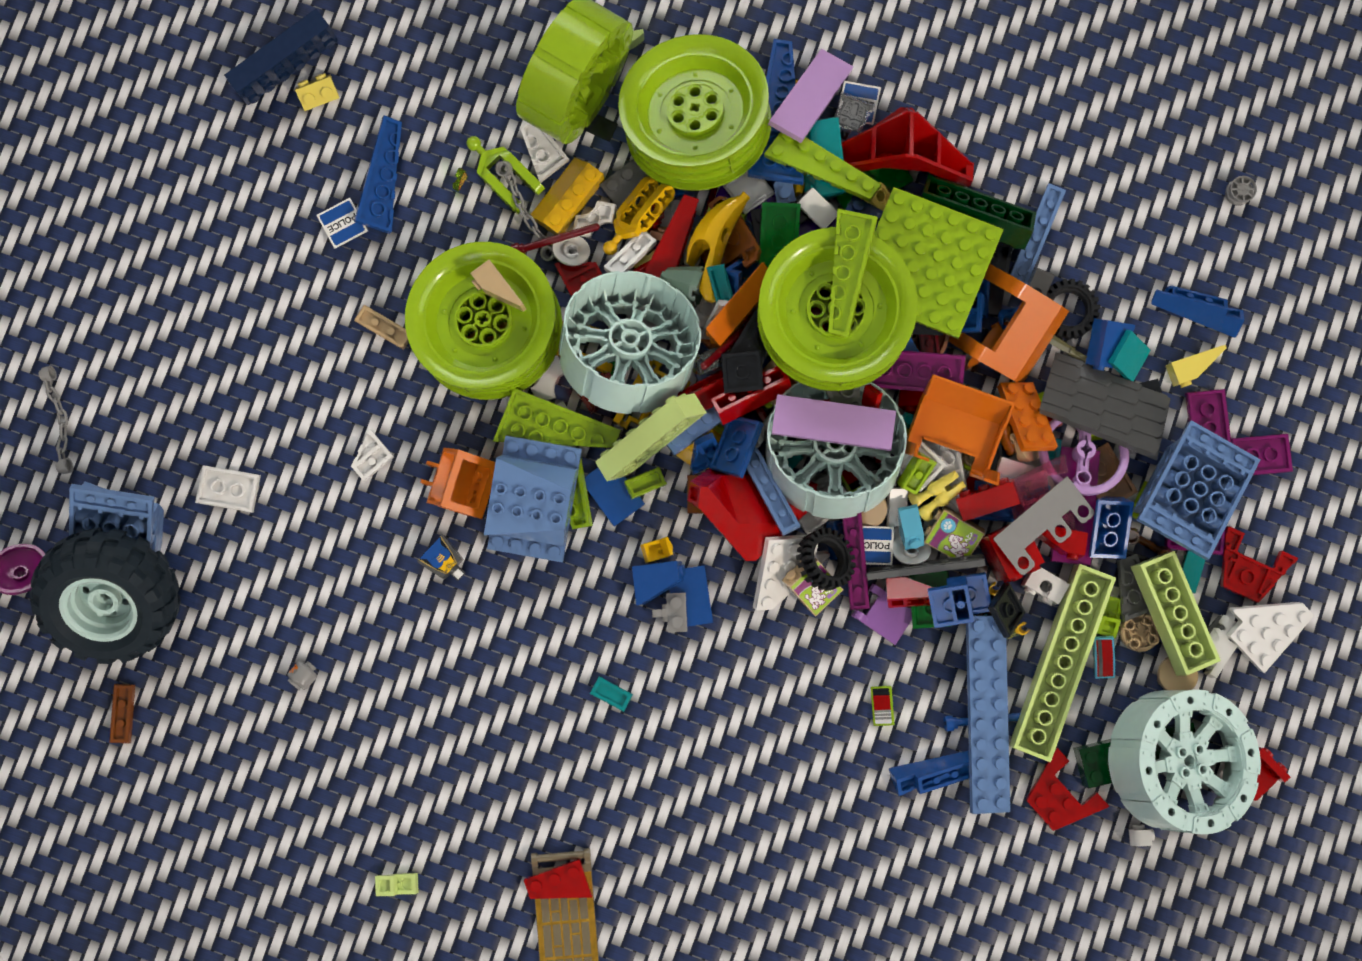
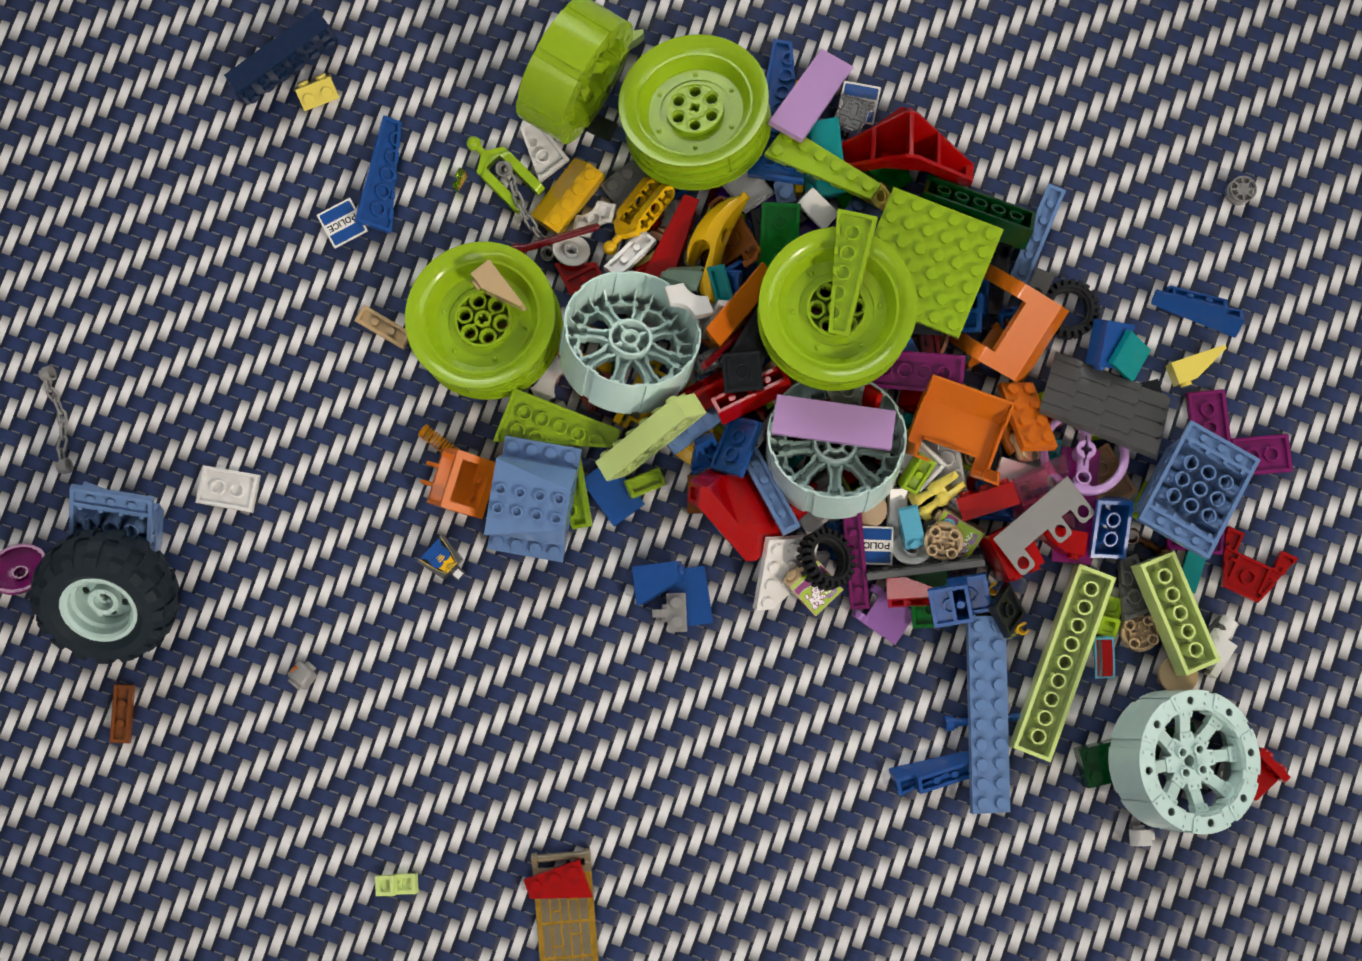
white wing [351,428,394,482] -> none
teal tile [590,676,633,712] -> none
yellow bracket [640,537,673,563] -> none
slope [870,685,895,726] -> none
white brick [1021,568,1070,606] -> none
red wing [1026,747,1109,831] -> none
olive piece [1049,335,1089,365] -> none
white wing [1226,602,1314,673] -> none
none -> light orange piece [418,424,460,453]
none -> white tile [664,283,713,319]
none -> tan tile [924,521,964,560]

